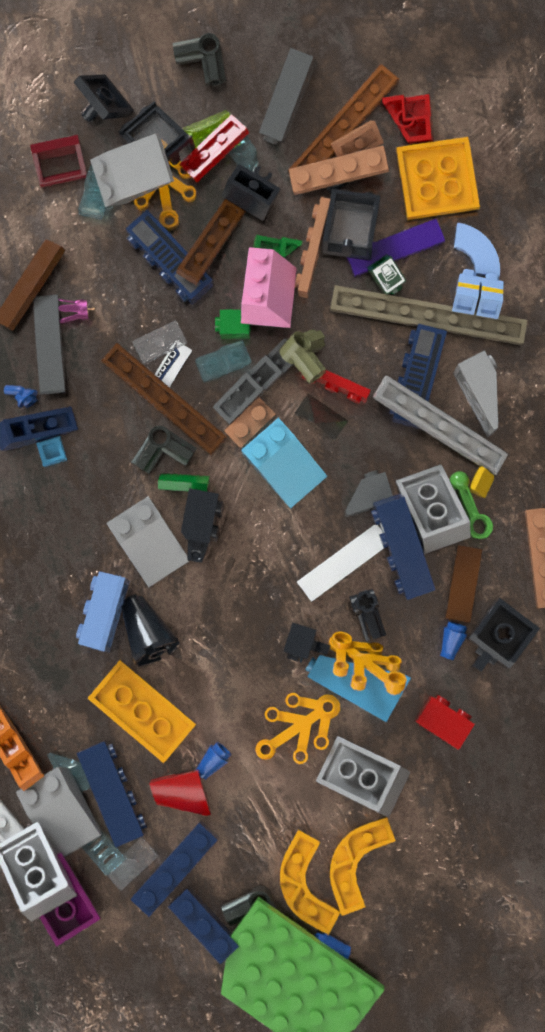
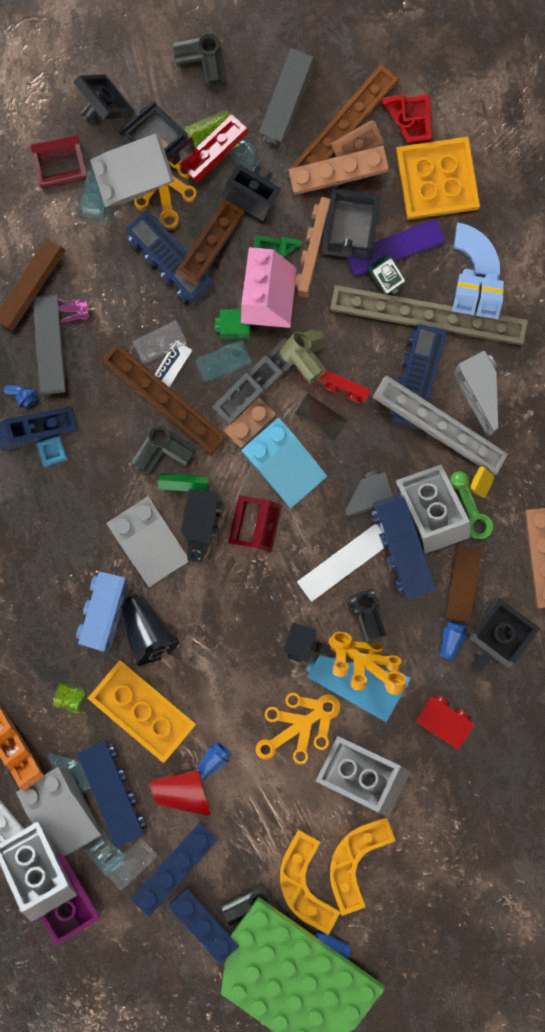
none -> clear neon green wheel [53,683,84,713]
none -> dark red tile [228,495,282,553]

